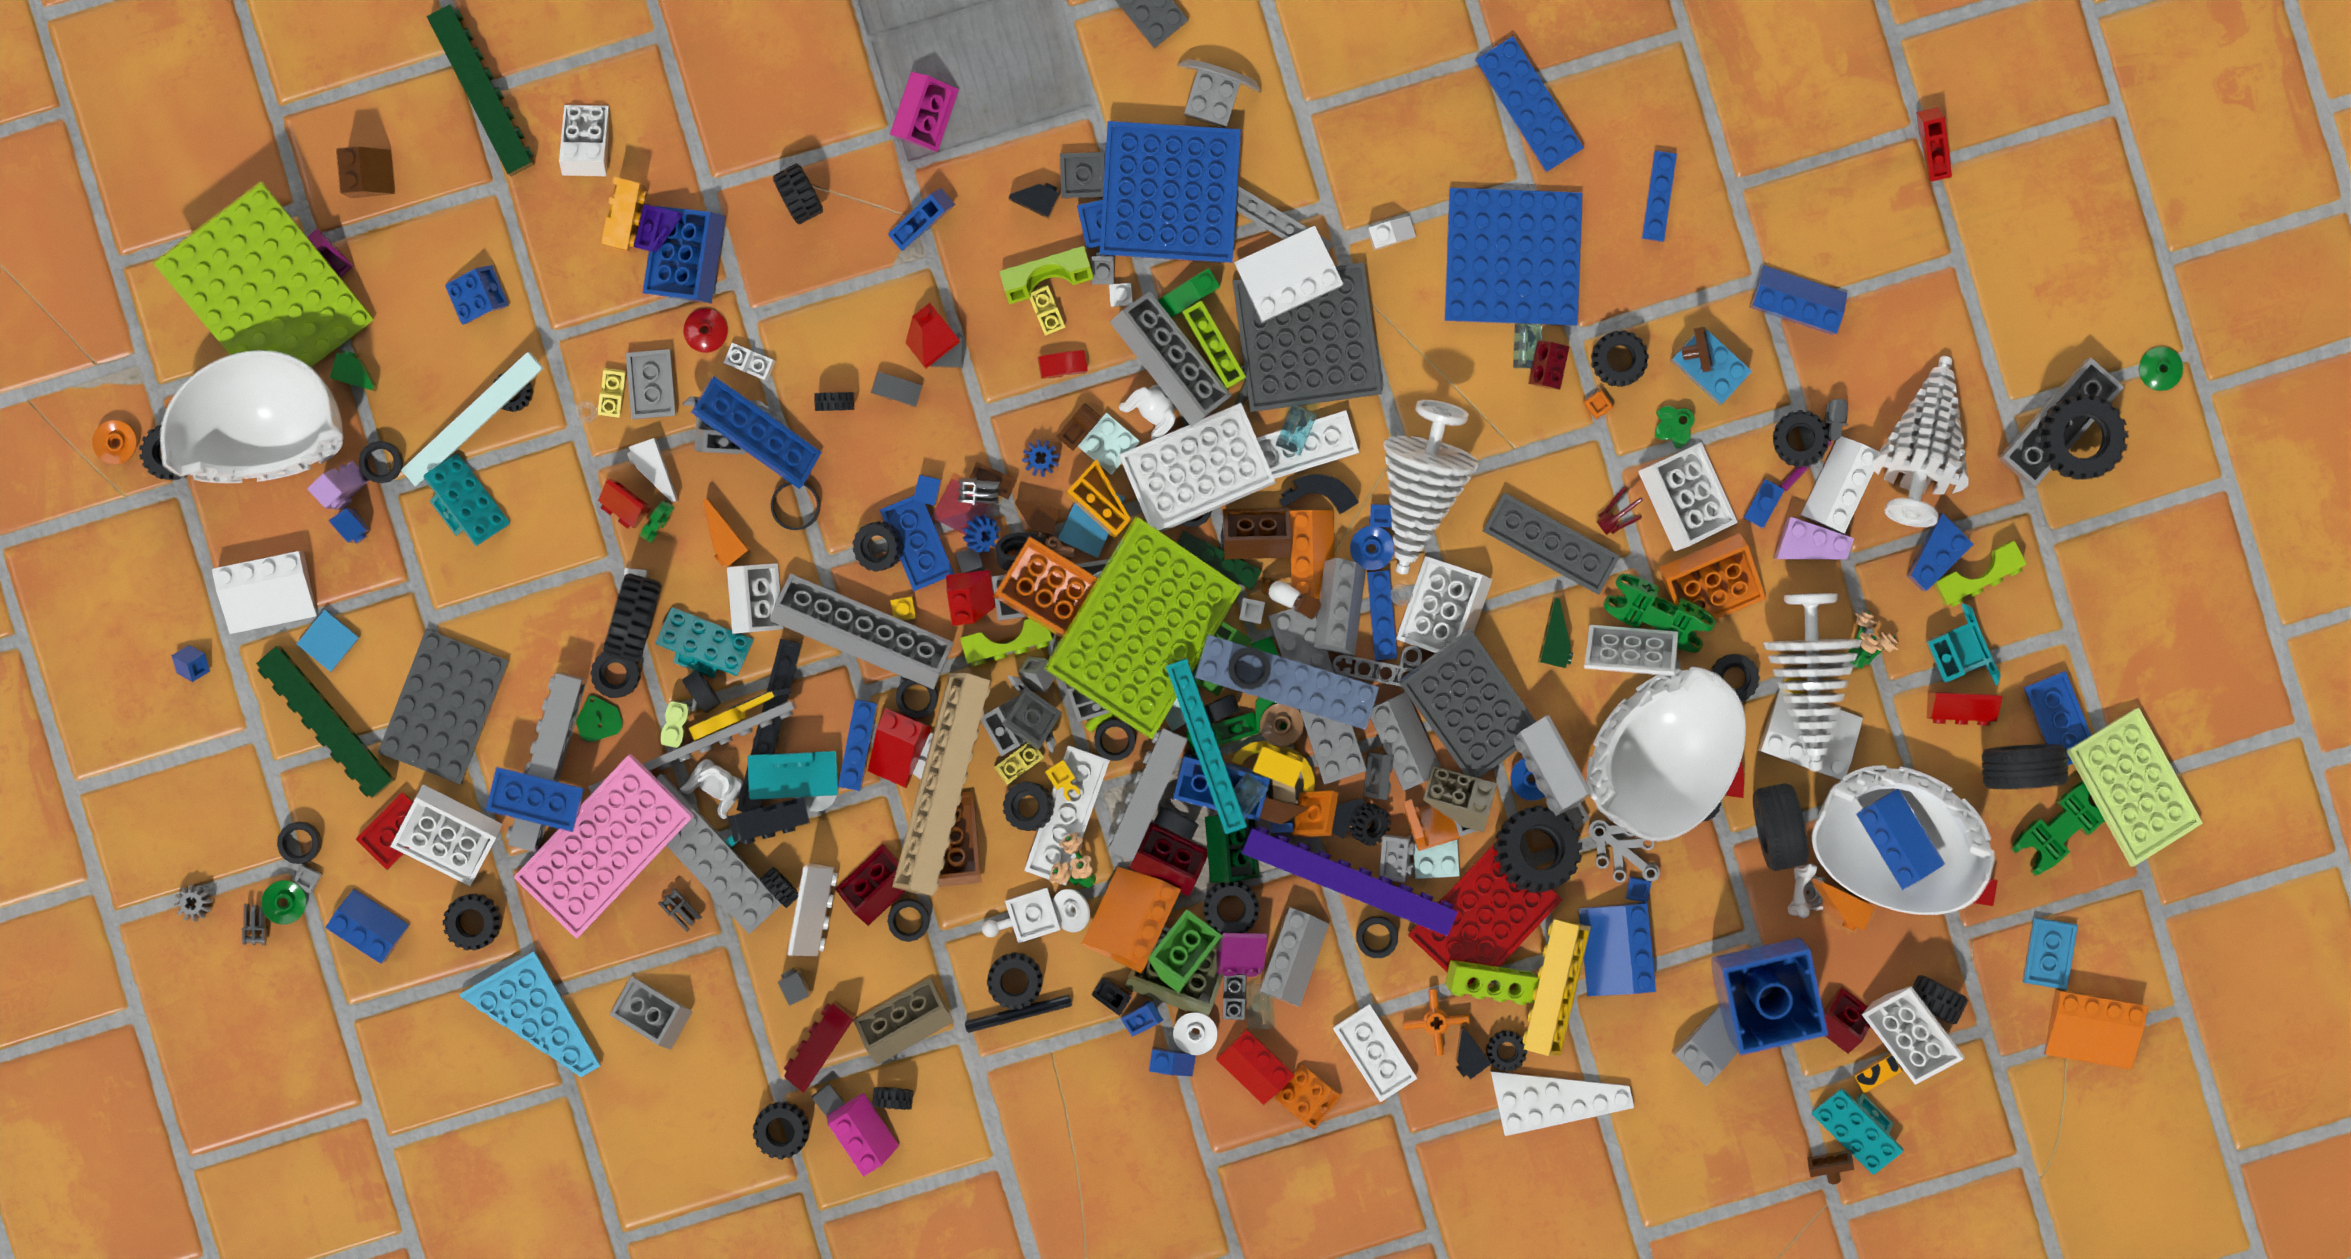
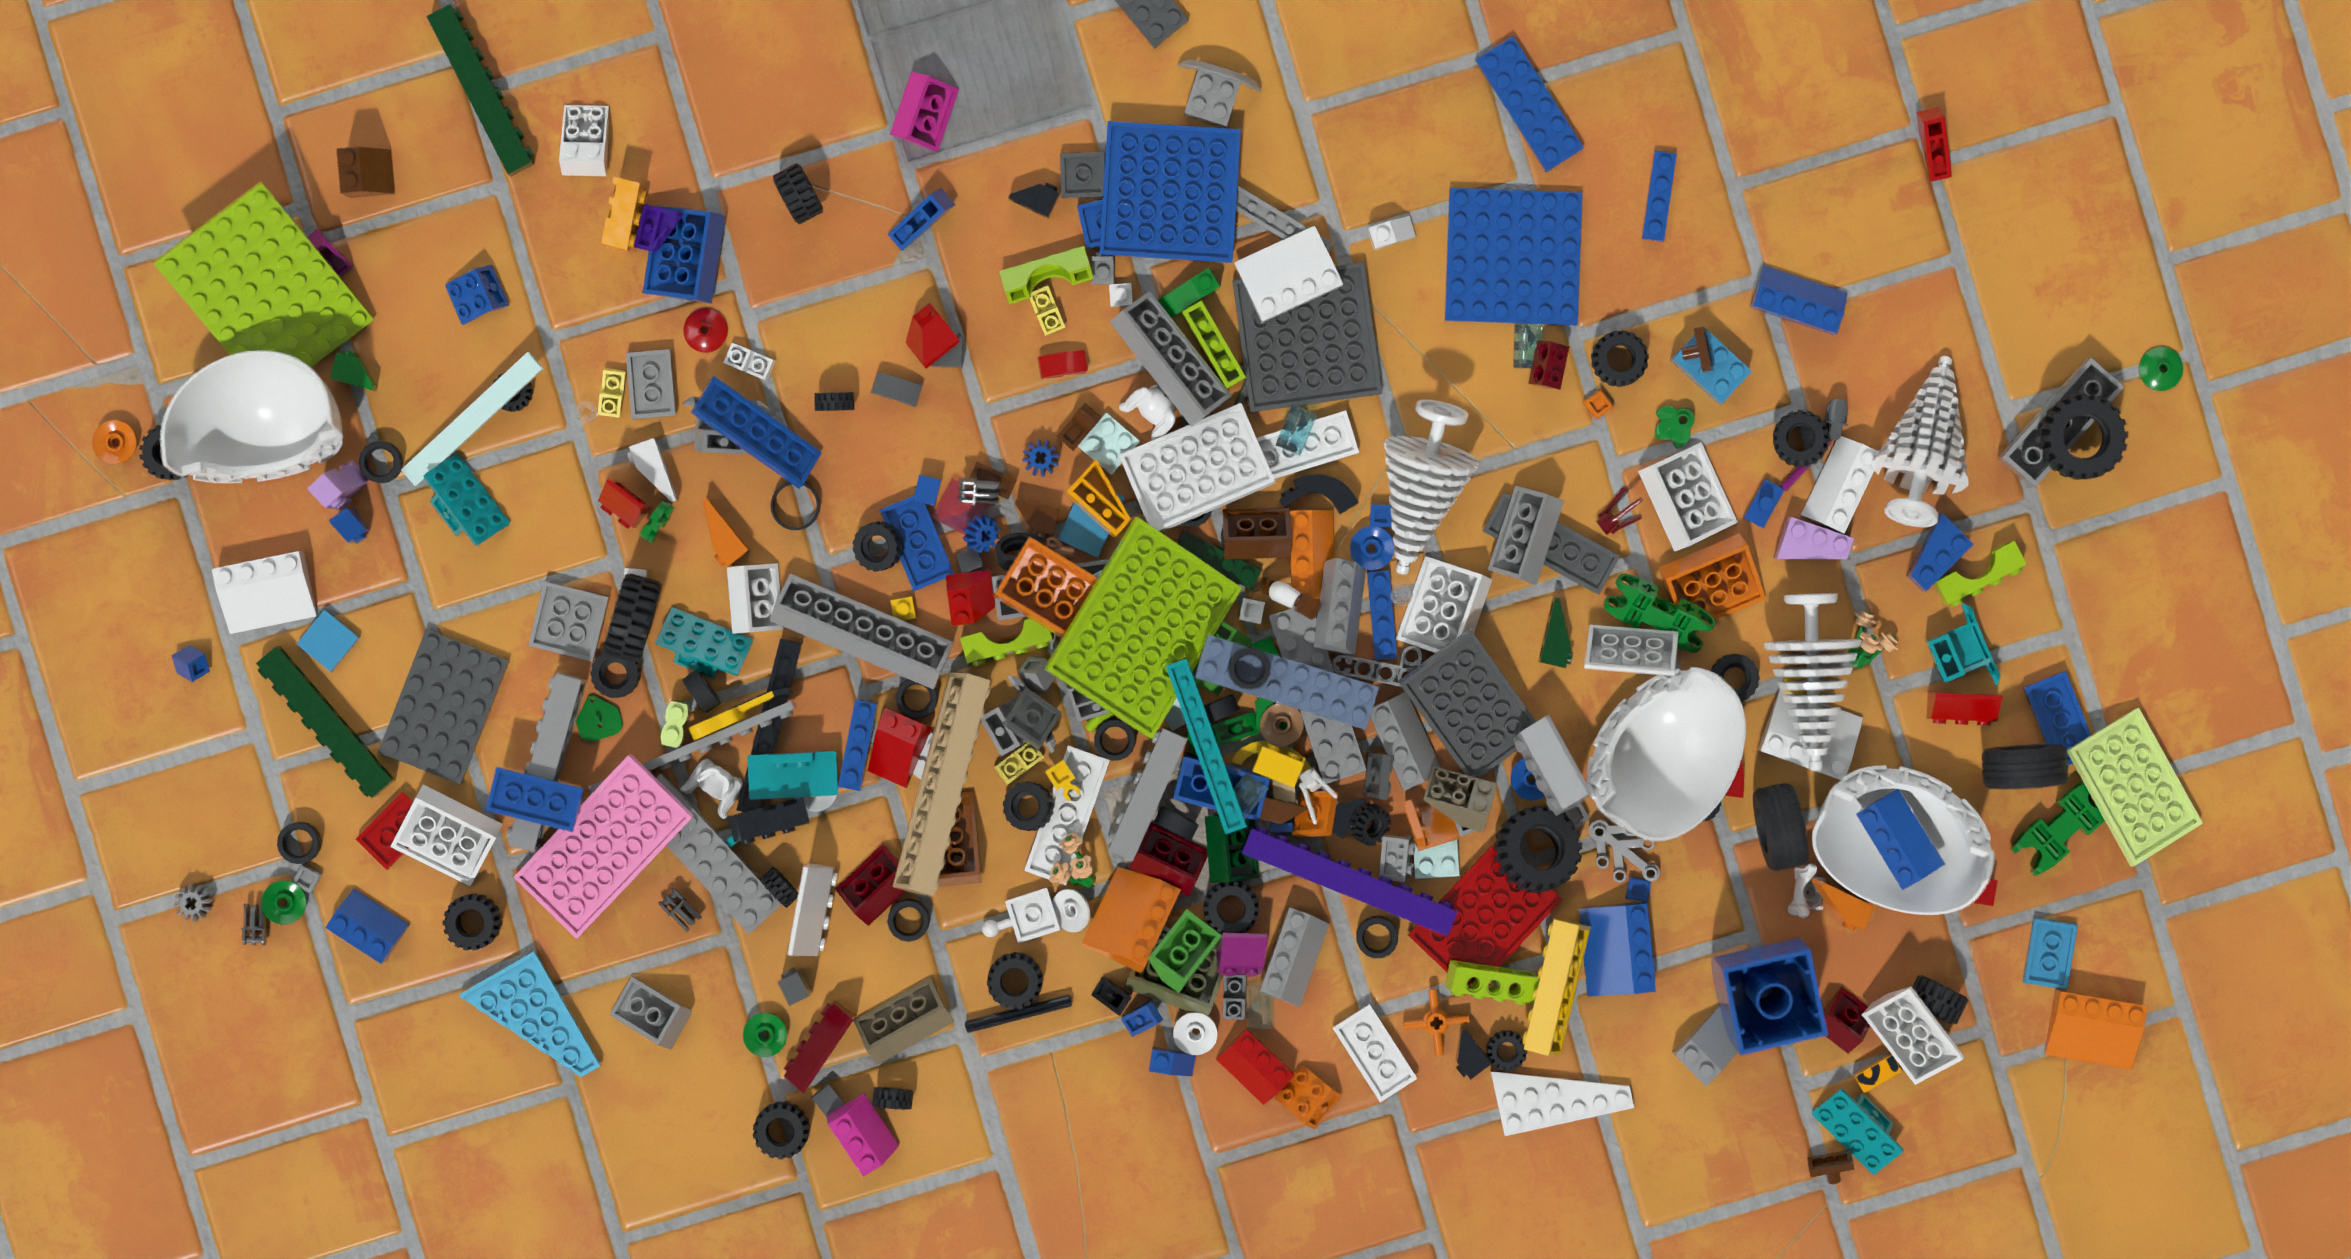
none -> light grey plate [528,581,610,662]
none -> green dish [743,1013,787,1057]
none -> white plant [1299,768,1338,824]
none -> light grey slope [1488,486,1564,585]

